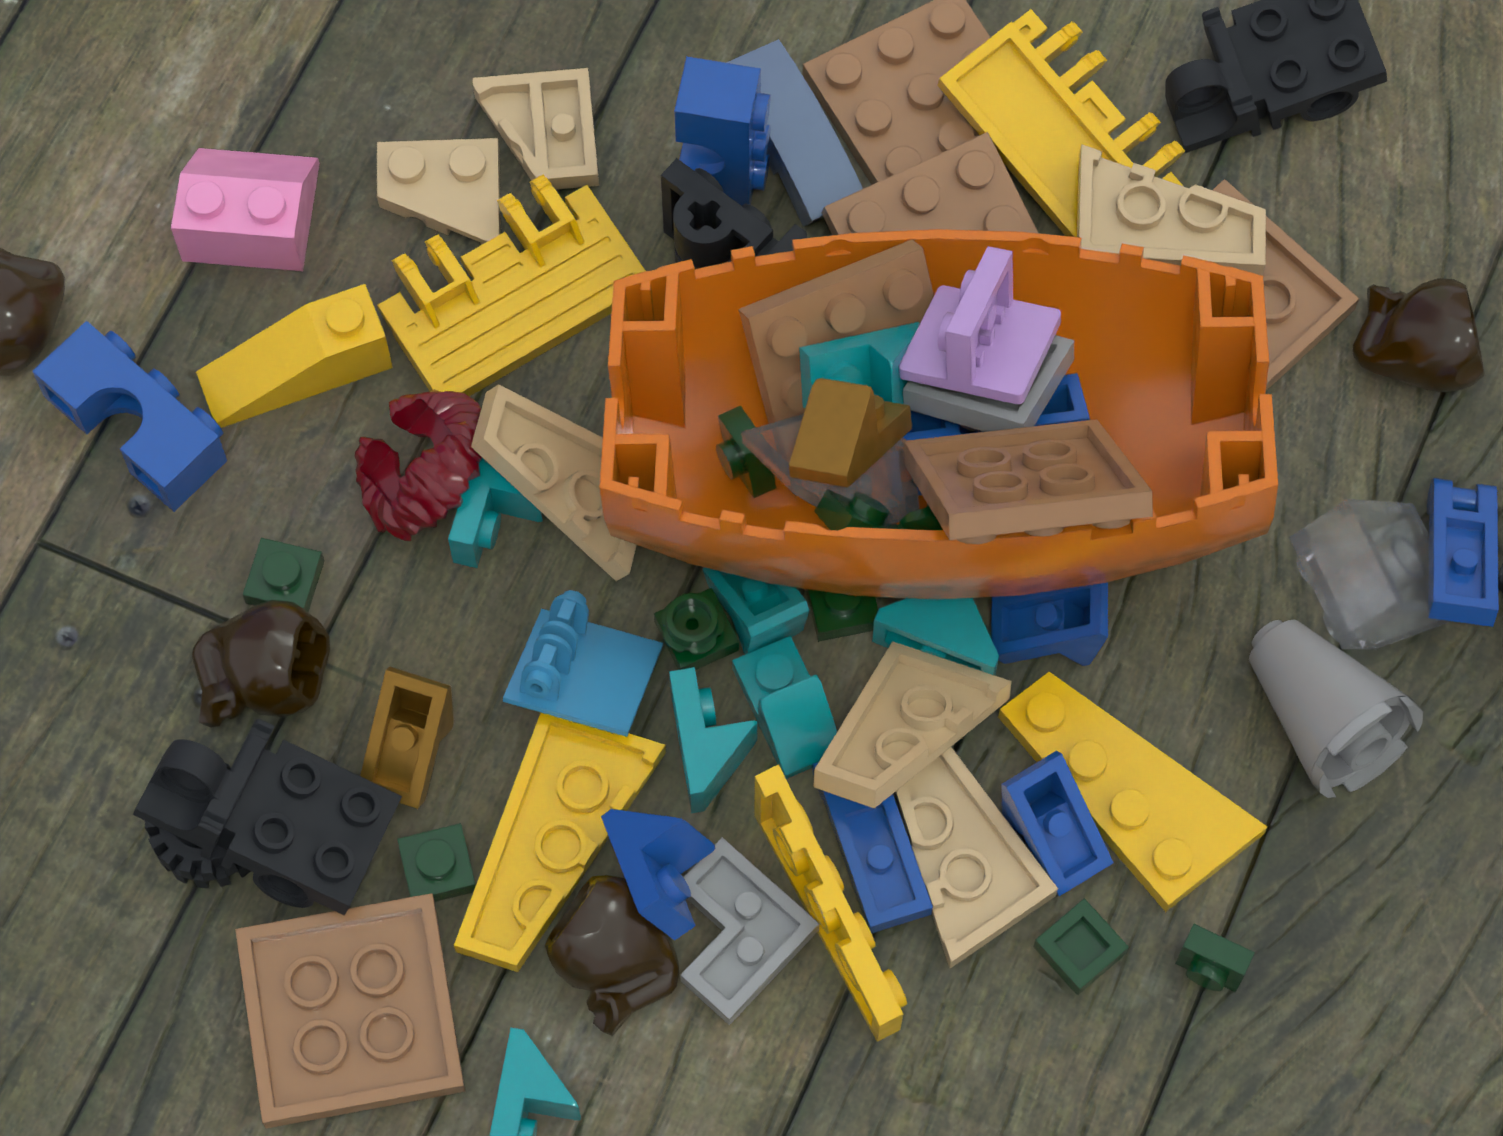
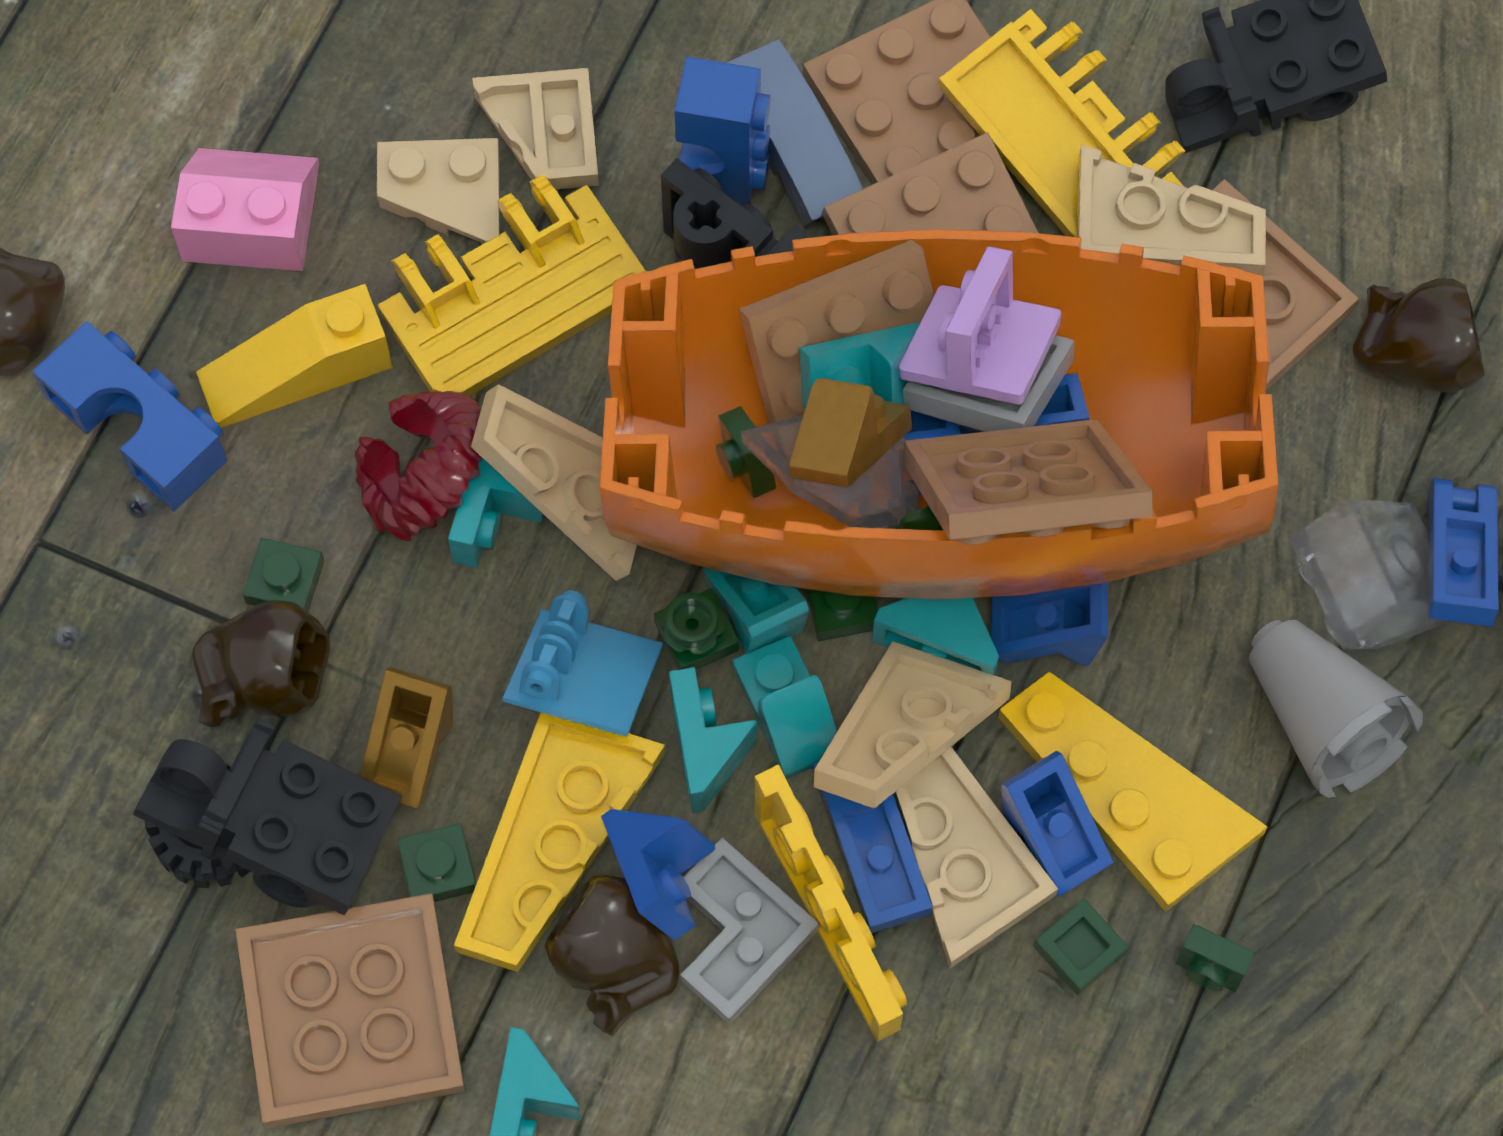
dark green plate [814,489,895,531] -> none

